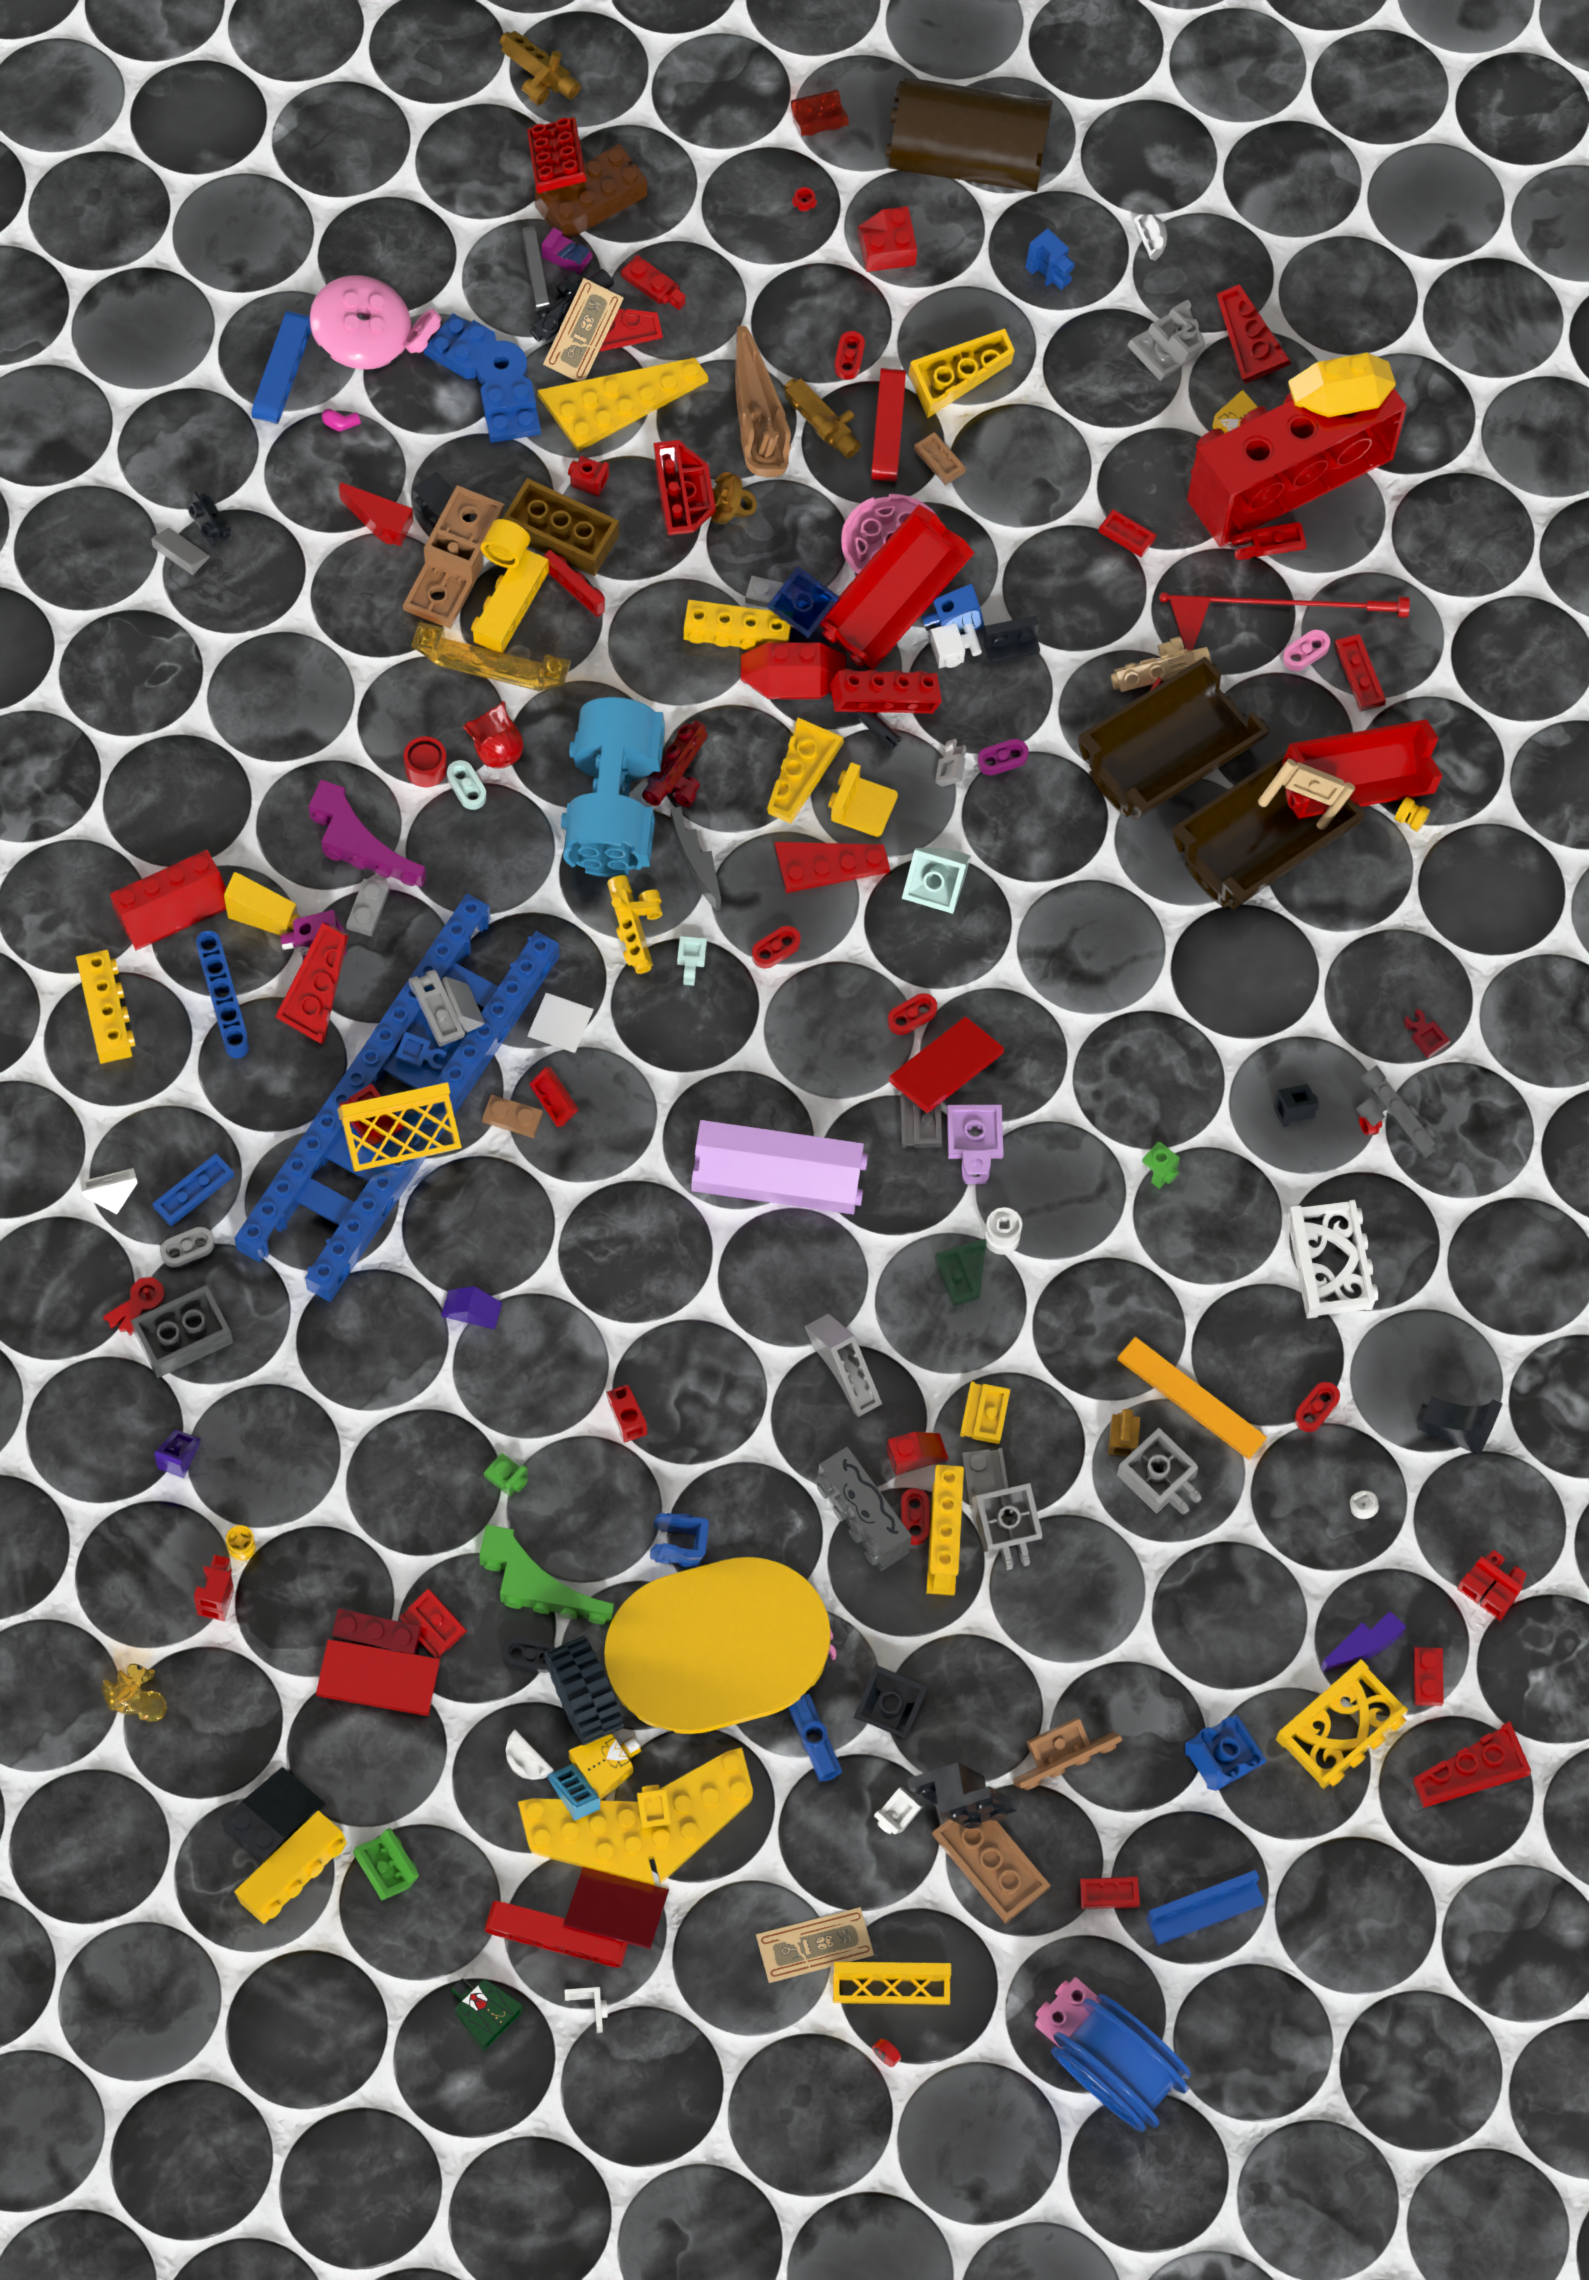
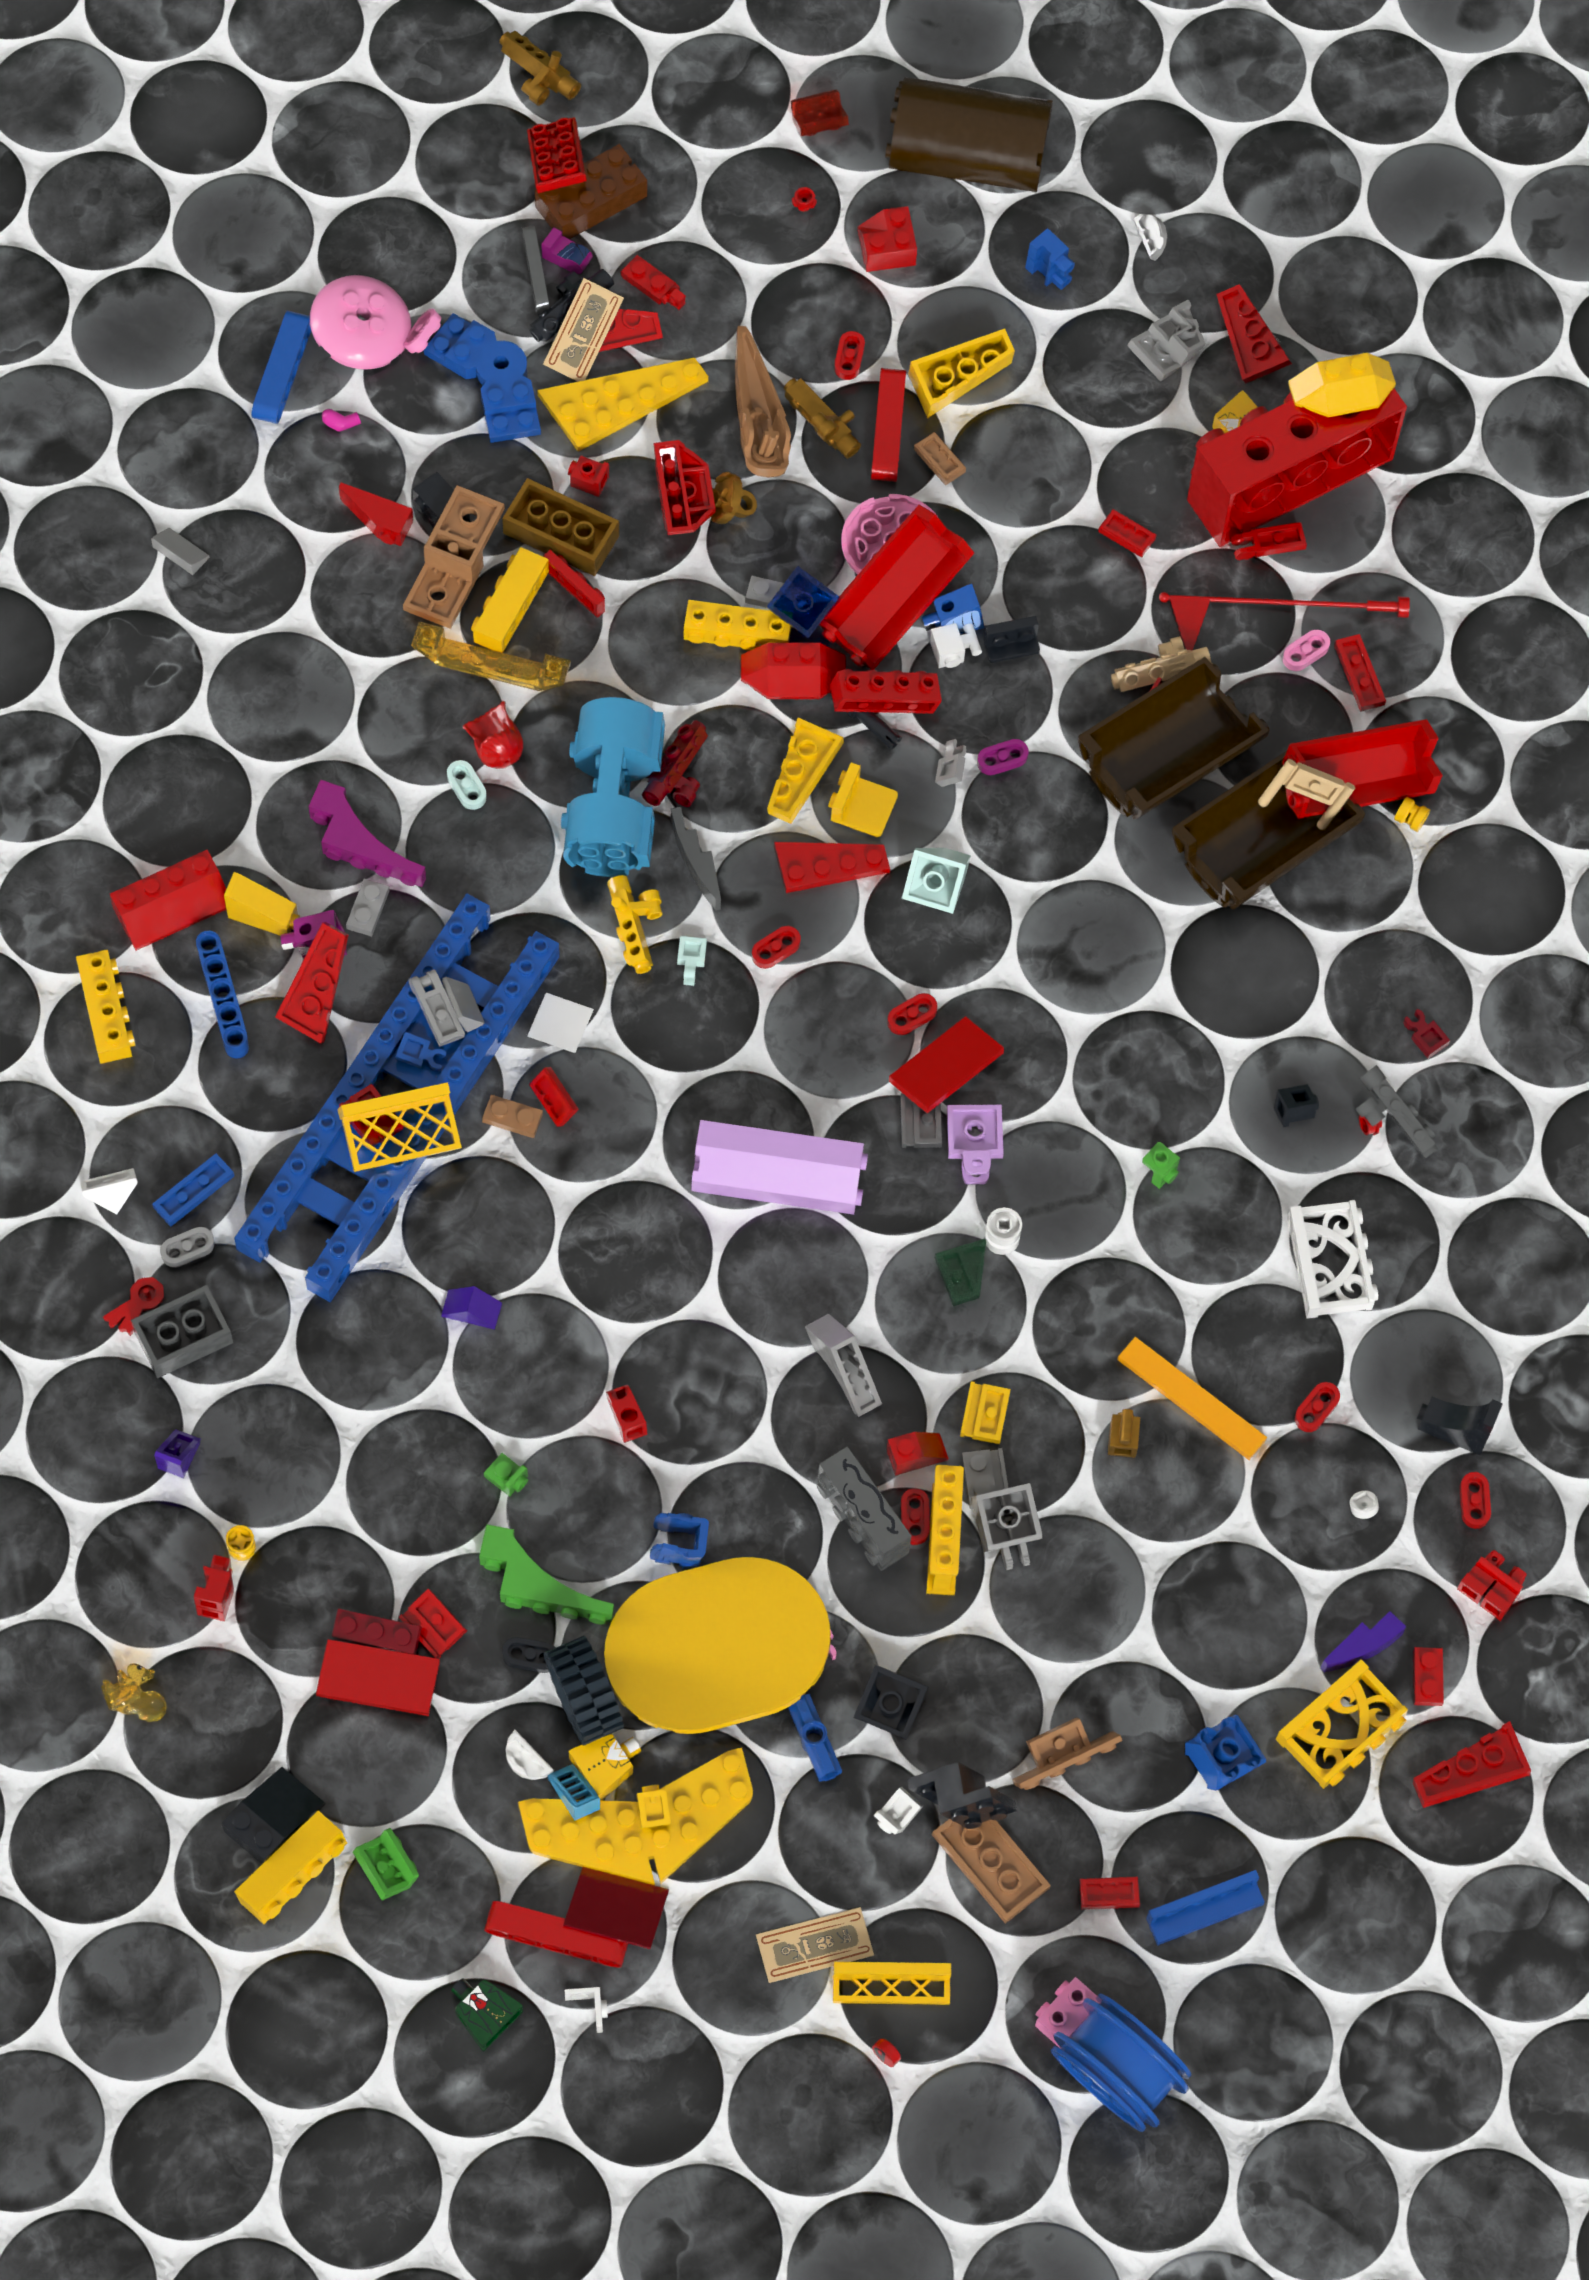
black hinge [187,491,231,547] -> none
red piece [403,736,447,788] -> none
yellow piece [480,519,531,568] -> none
light grey hinge [1117,1428,1202,1514] -> none
none -> red plate [1460,1472,1491,1529]

